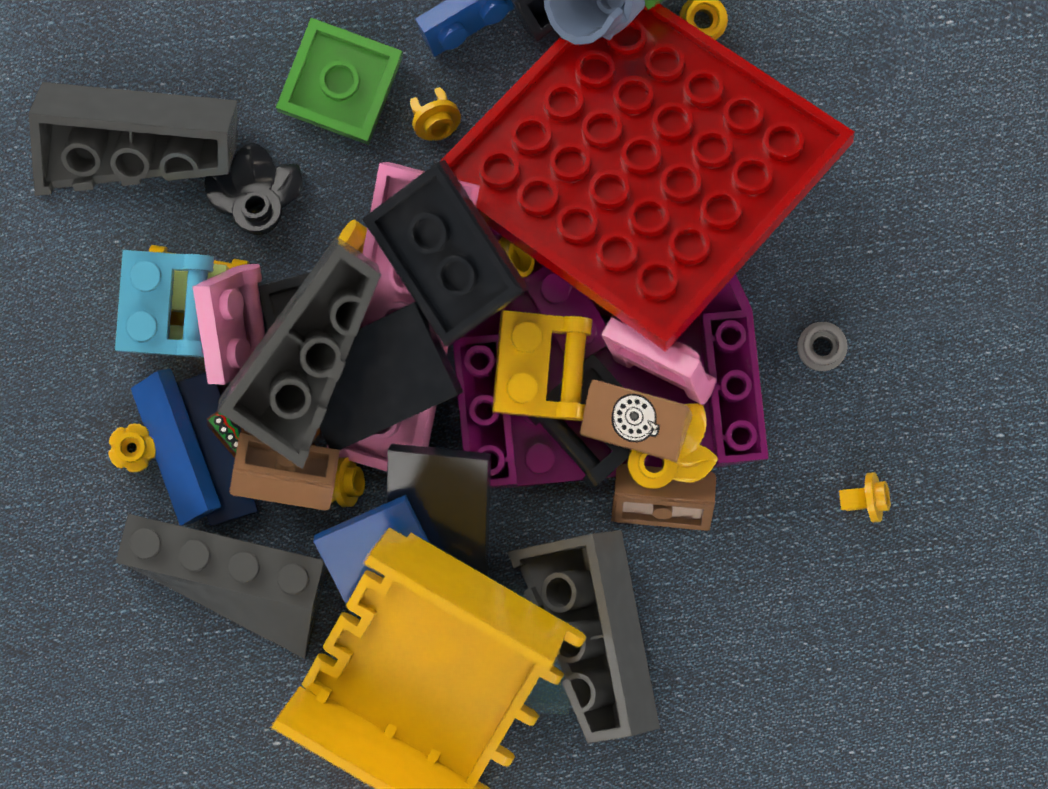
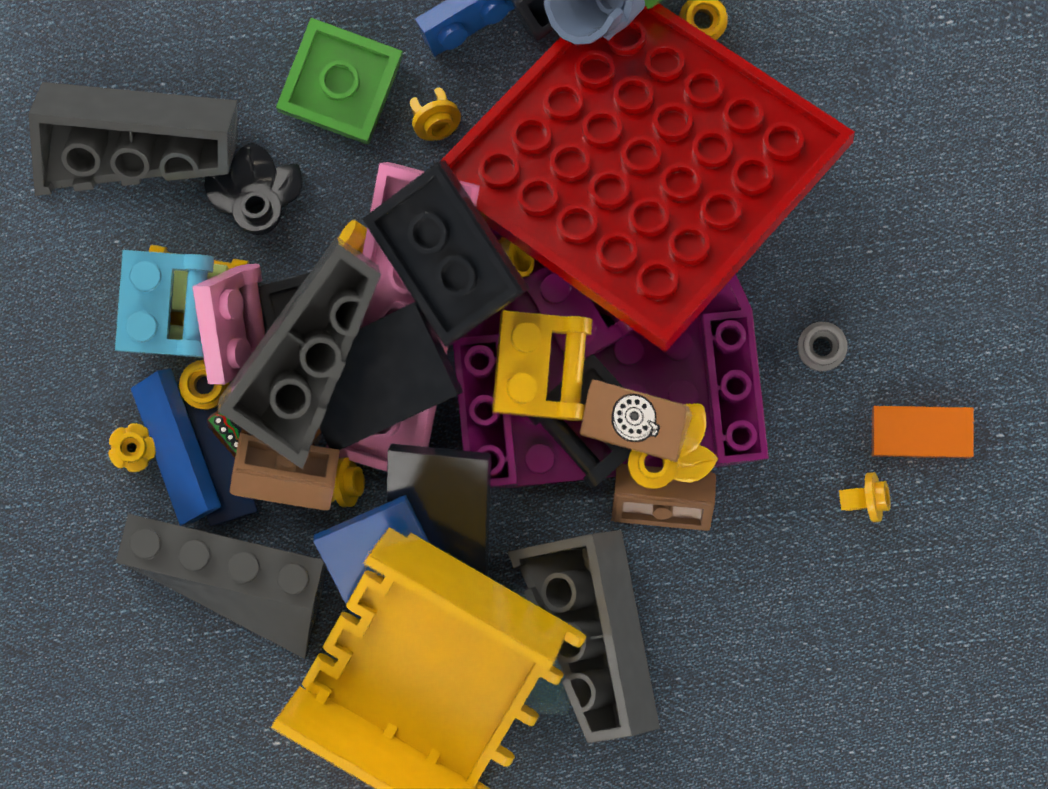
bright pink plate [601,317,716,405] -> none
none -> yellow plate [179,360,230,410]
none -> orange tile [872,406,974,458]

